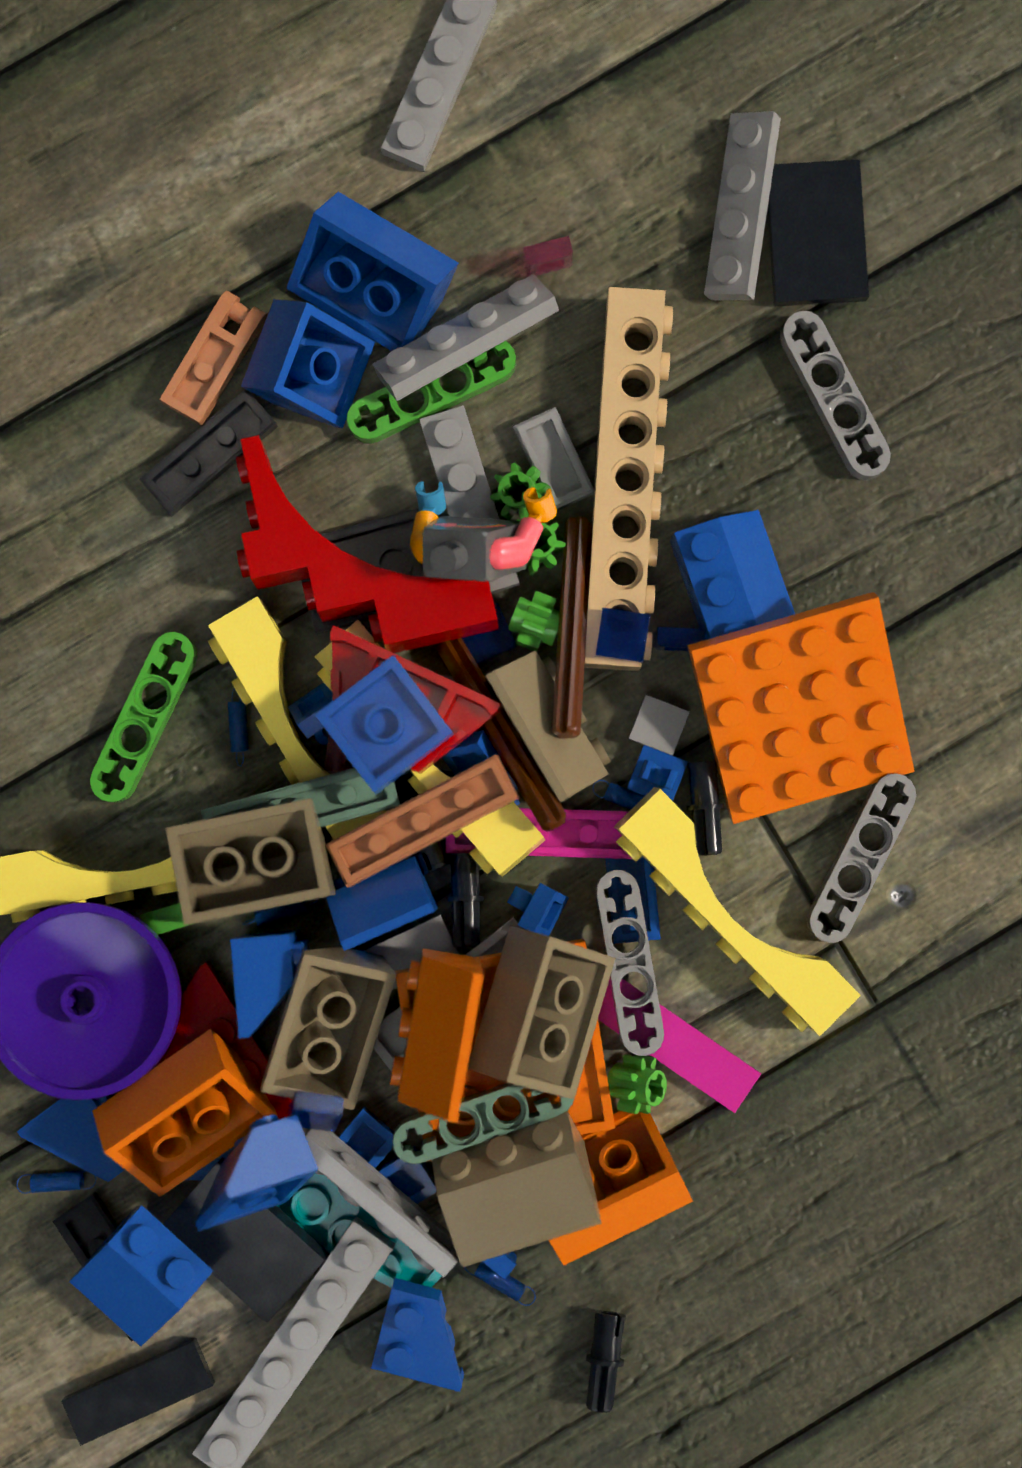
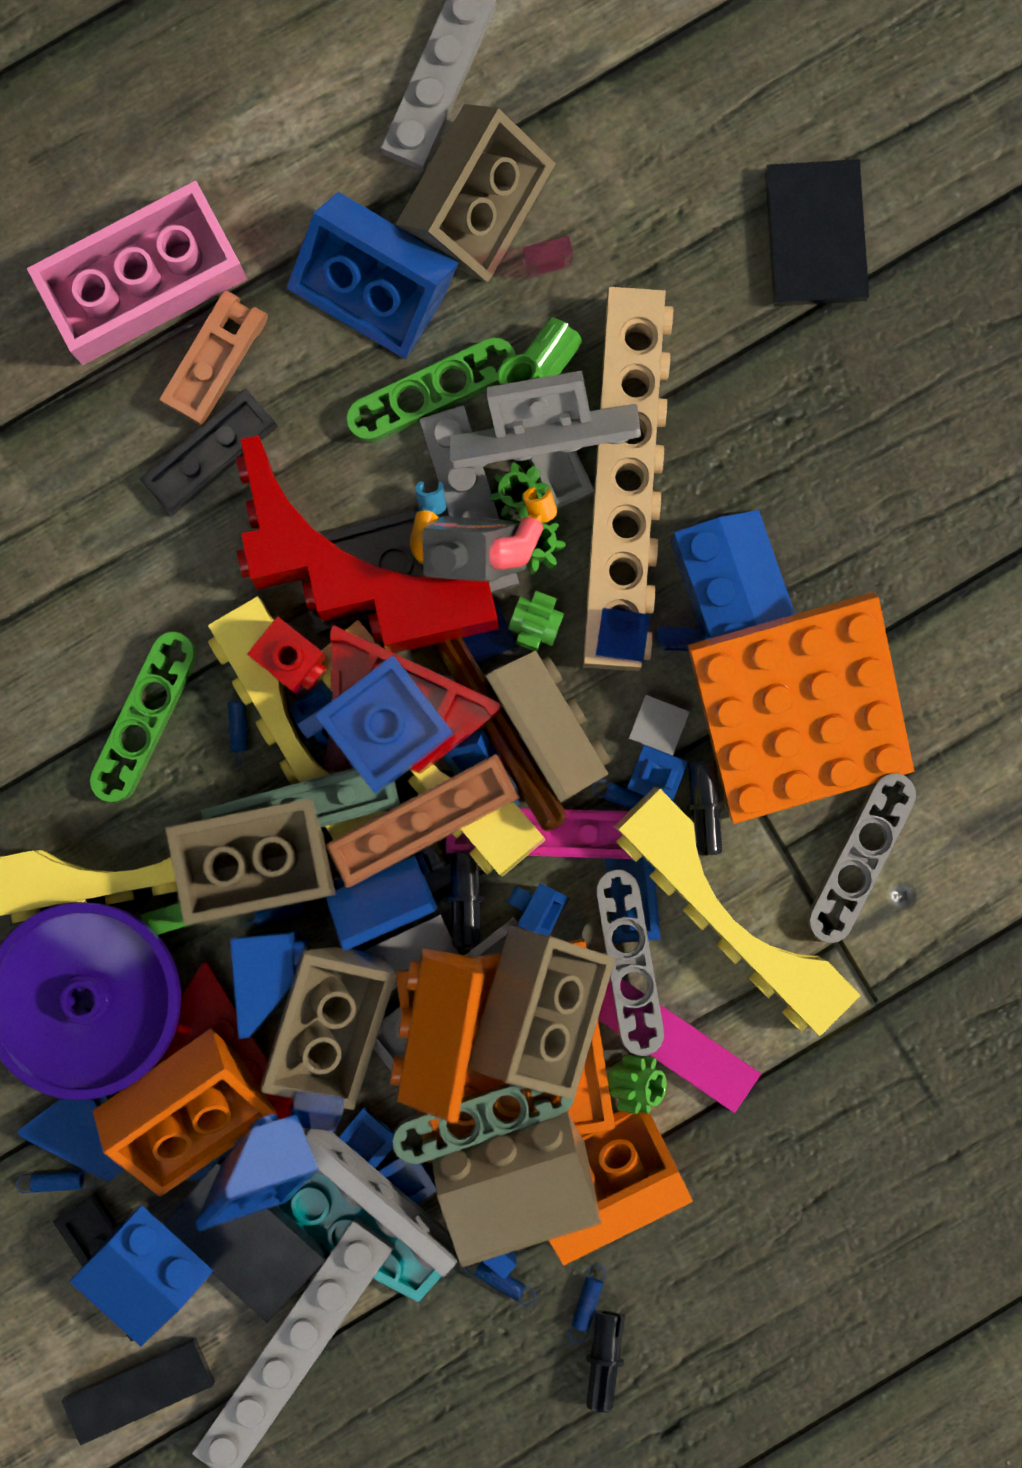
blue slope [241,299,375,428] -> none
blue wing [371,1278,464,1392] -> none
light grey plate [373,274,559,401] -> none
reddish brown axle [552,516,592,739] -> none
light grey plate [704,111,781,300] -> none
light grey beam [780,311,891,480] -> none
none -> bright pink brick [27,180,248,365]
none -> red brick [247,616,328,695]
none -> dark tan slope [395,104,556,283]
none -> light grey bracket [450,371,641,469]
none -> bright green piece [497,317,583,385]
none -> blue piece [569,1265,606,1343]

